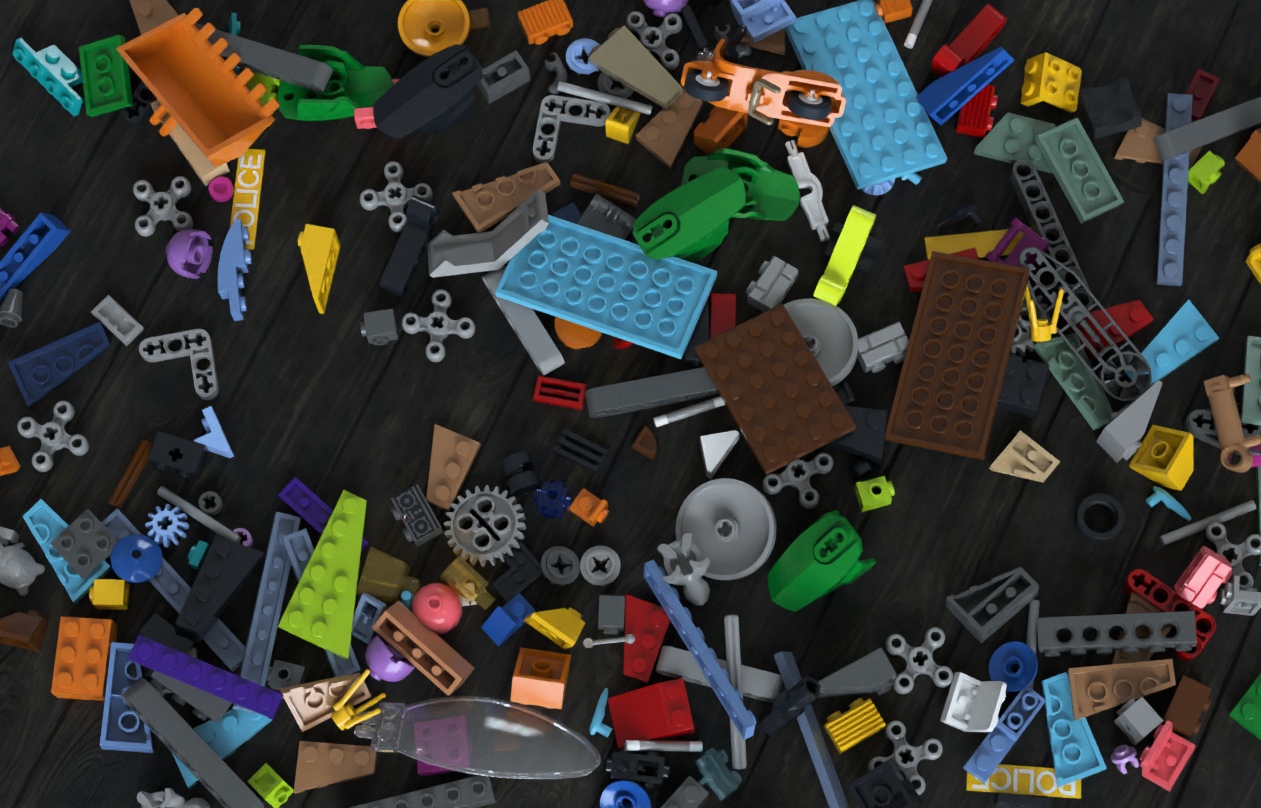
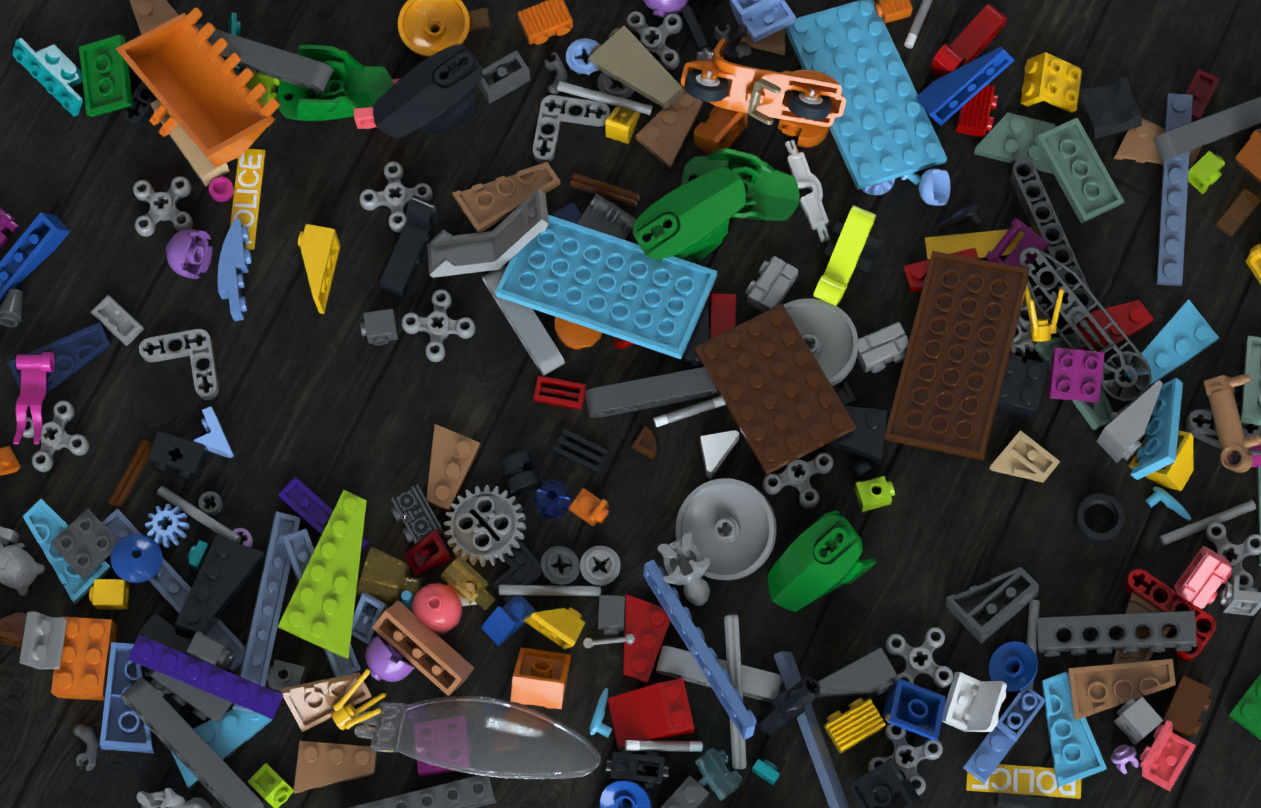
none -> dark pink flag [13,352,55,444]
none -> light grey bracket [19,612,67,669]
none -> dark grey piece [73,724,99,771]
none -> dark grey brick [187,632,235,670]
none -> dark red slope [405,530,451,577]
none -> light grey bar [499,585,601,596]
none -> teal plate [752,759,780,786]
none -> blue slope [882,678,946,741]
none -> light blue hair [918,169,951,206]
none -> magenta plate [1048,347,1105,403]
none -> medium azure wing [1131,378,1183,480]
none -> clear orange piece [1216,189,1261,237]

